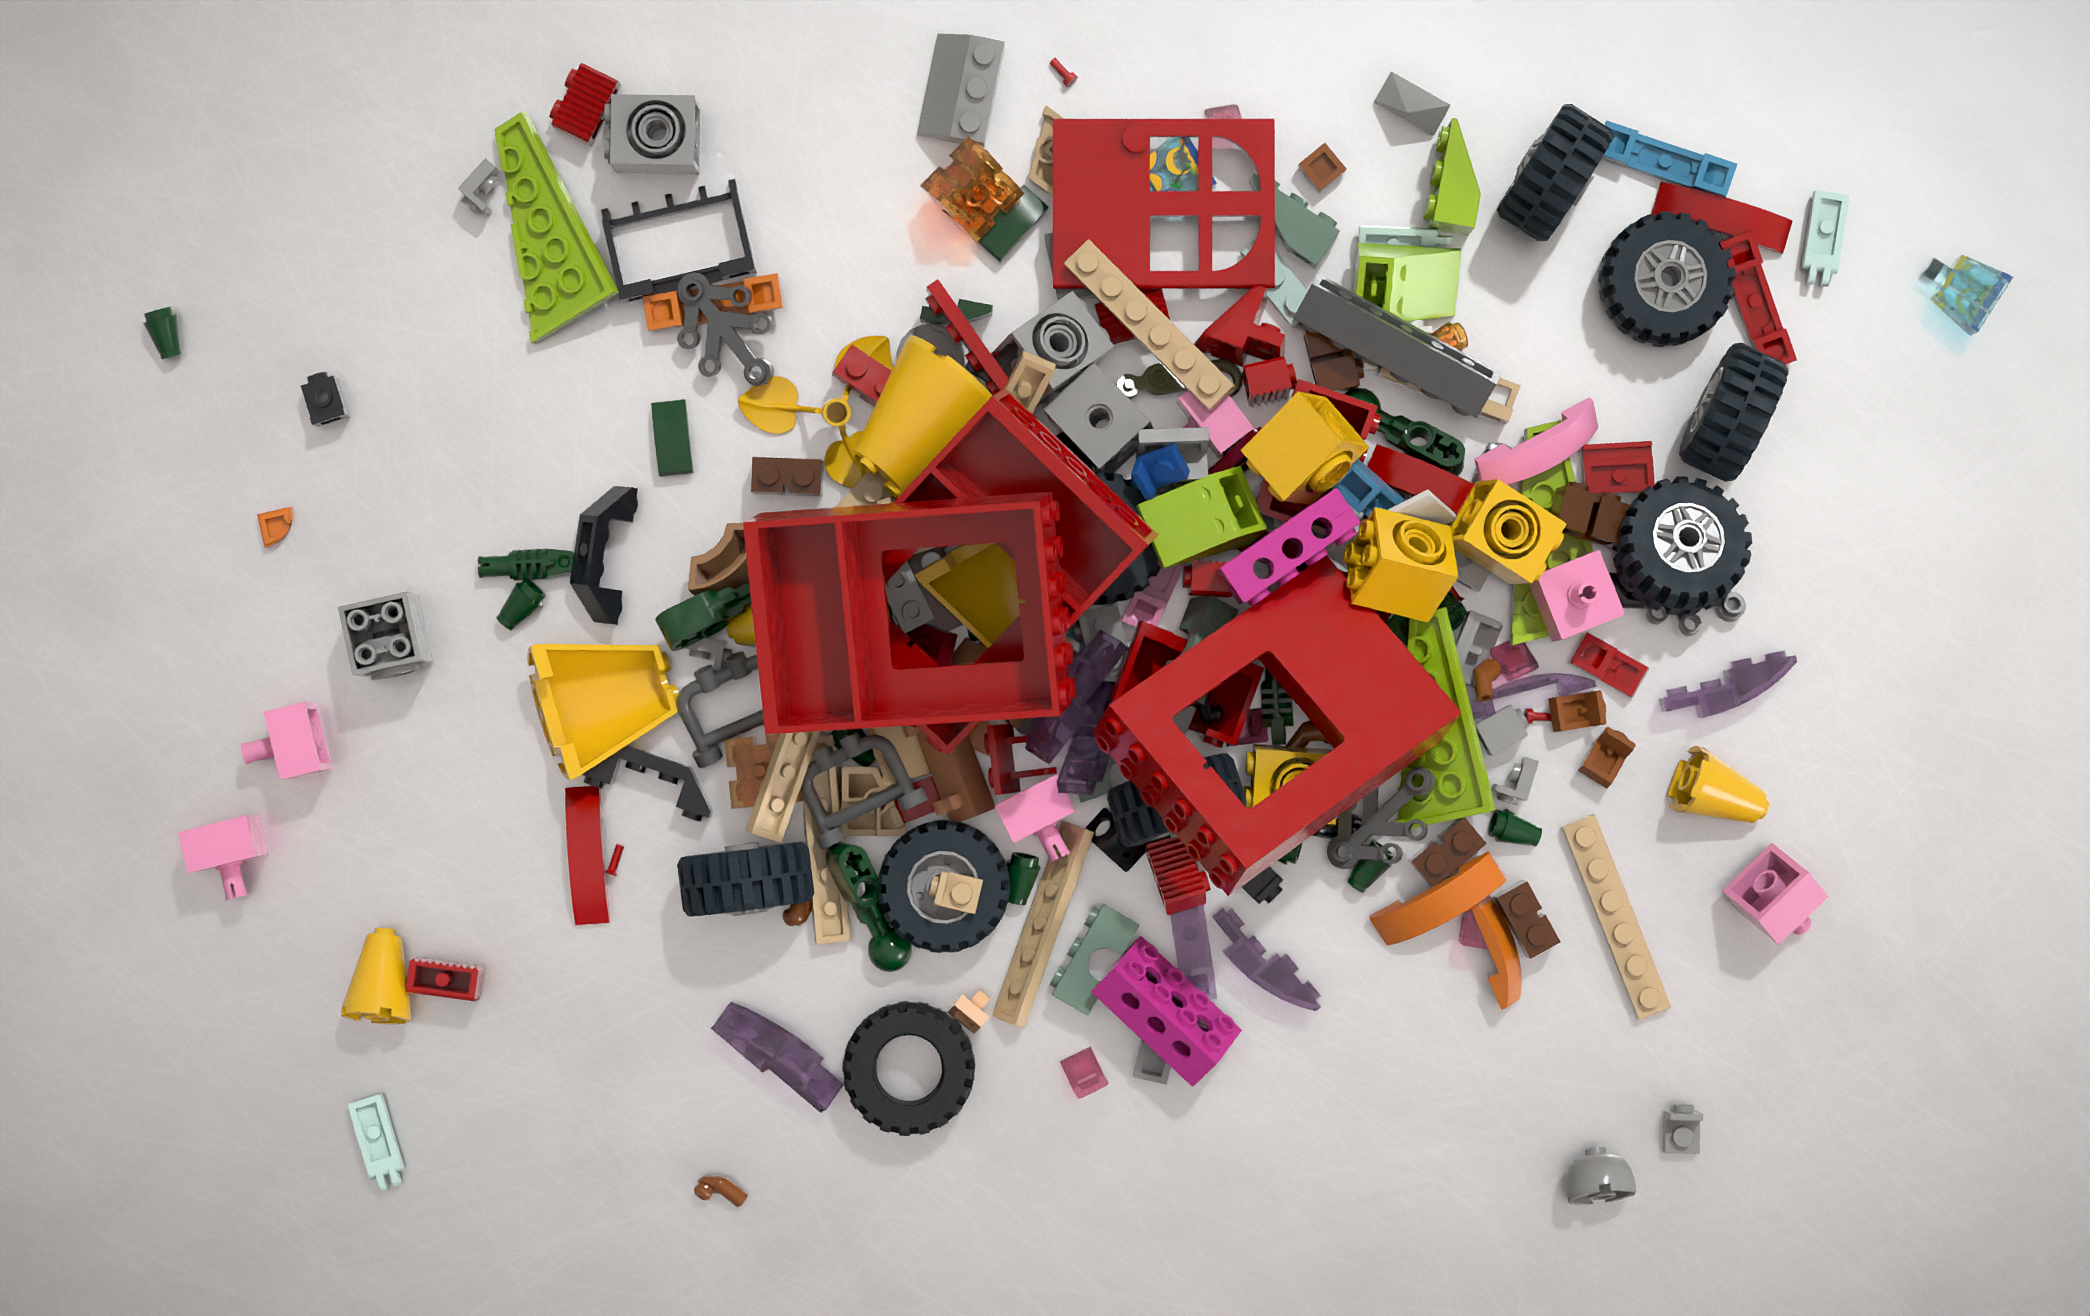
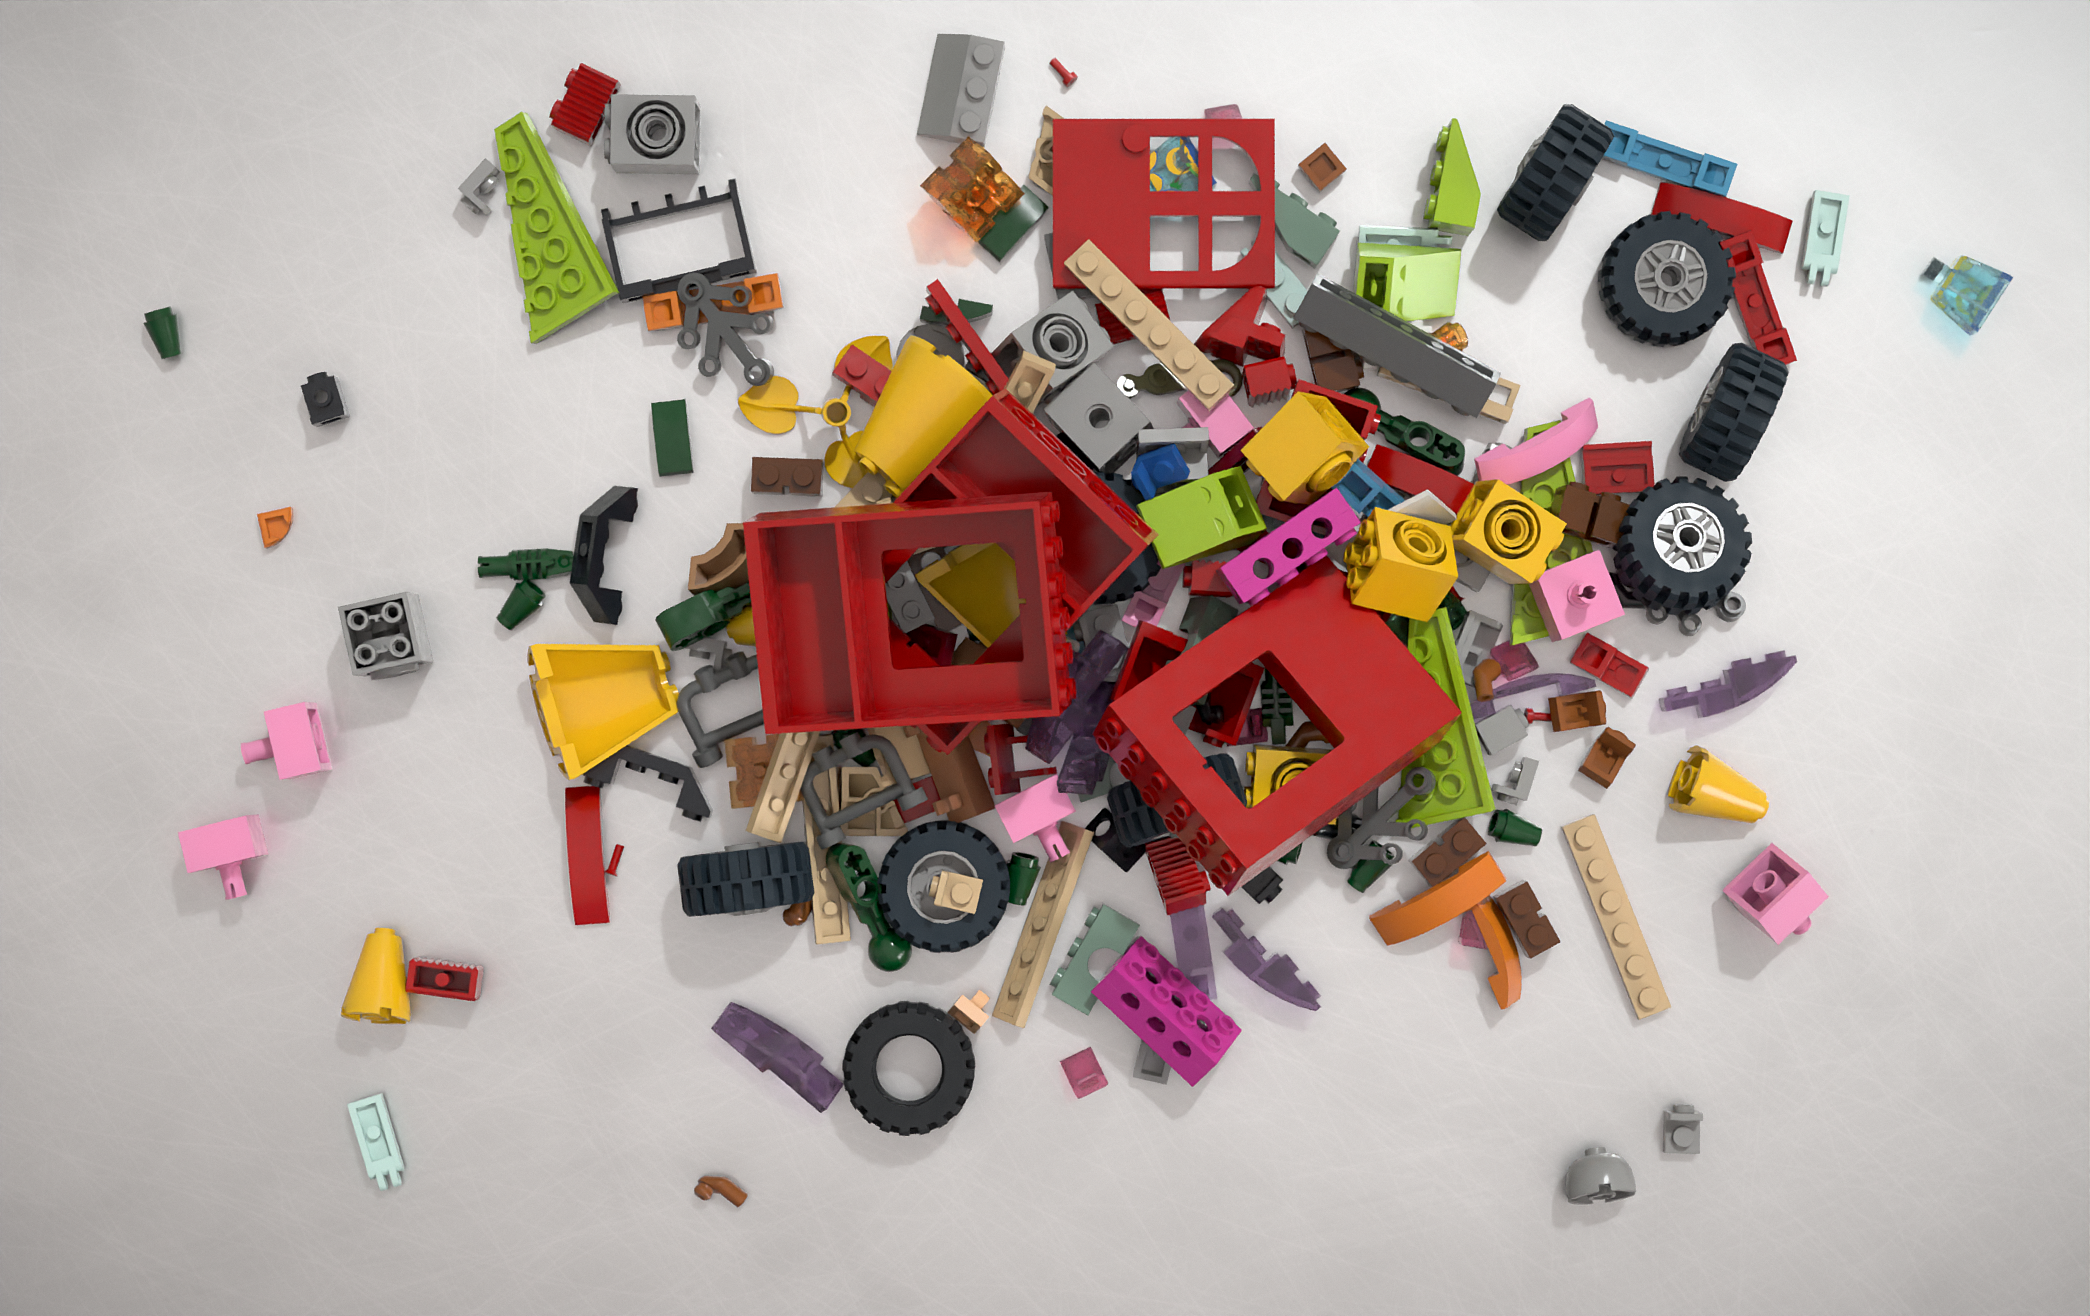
light grey slope [1374,71,1451,136] -> none

